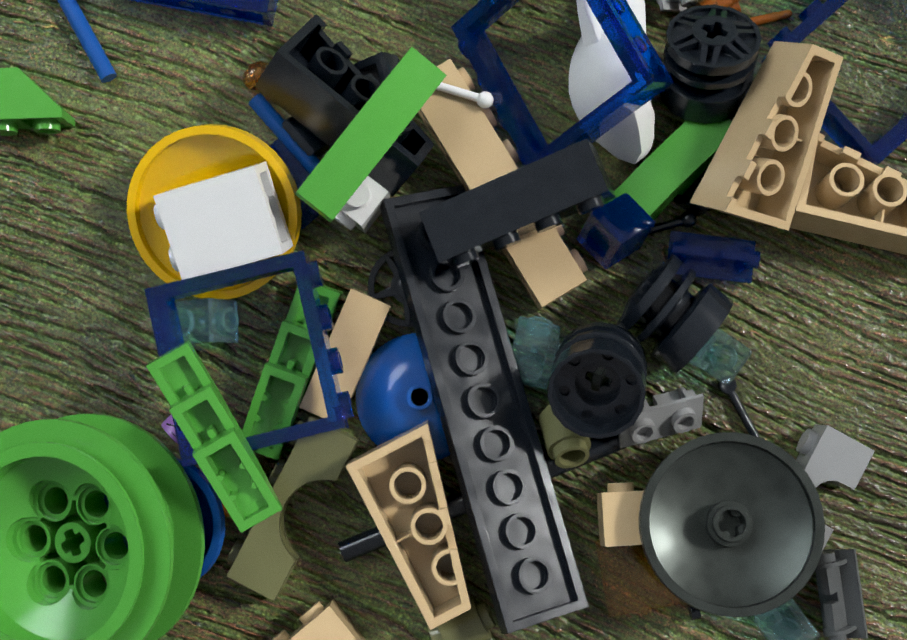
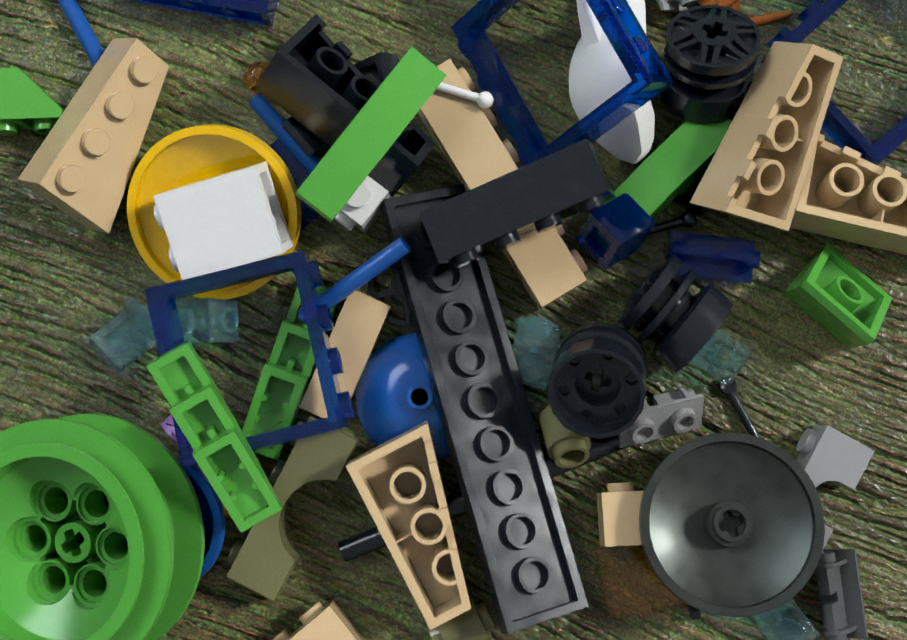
none -> tan wedge [18,38,169,234]
none -> clear light blue bracket [88,297,162,374]
none -> blue bar [298,237,411,325]
none -> bright green slope [783,242,892,348]

